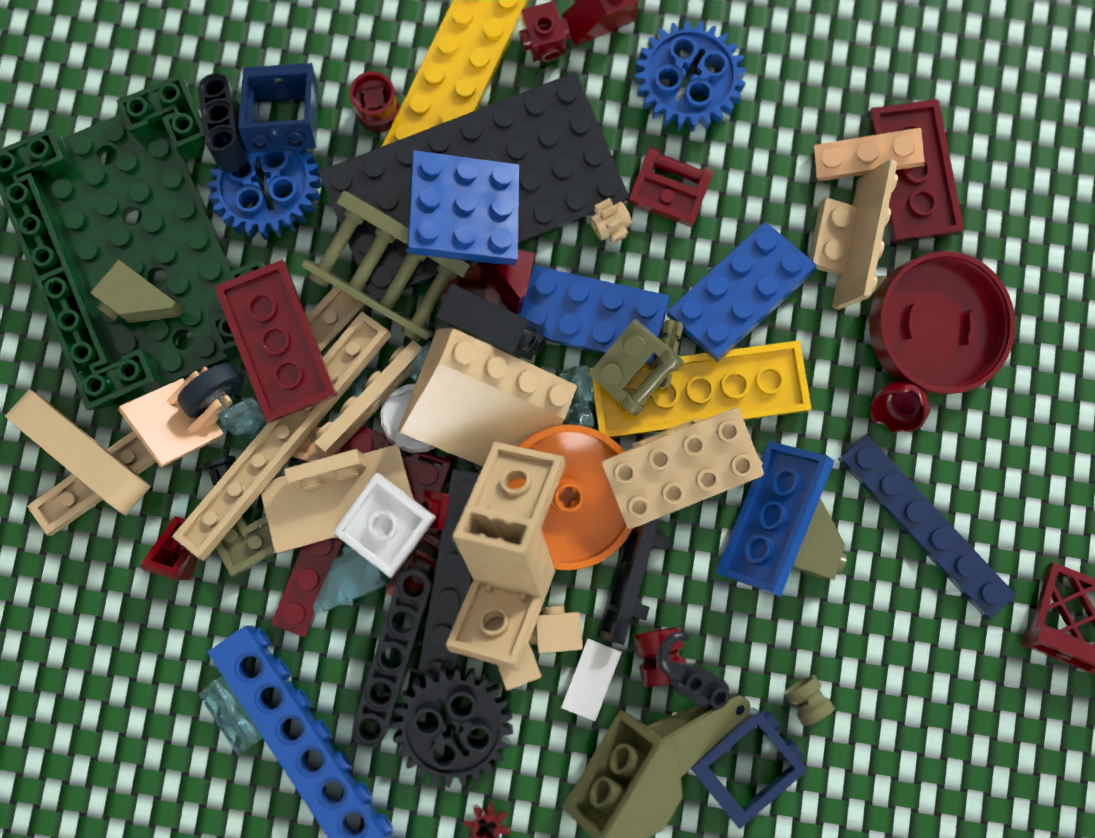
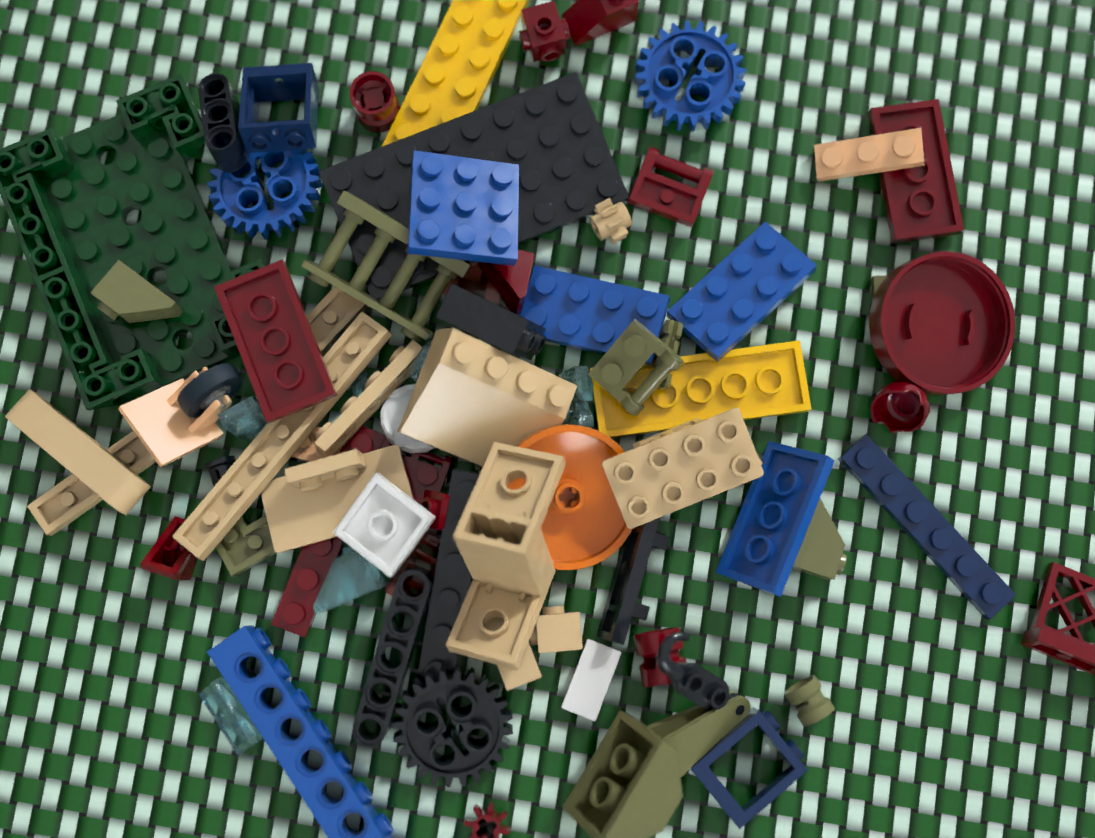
tan bracket [808,159,898,309] -> none

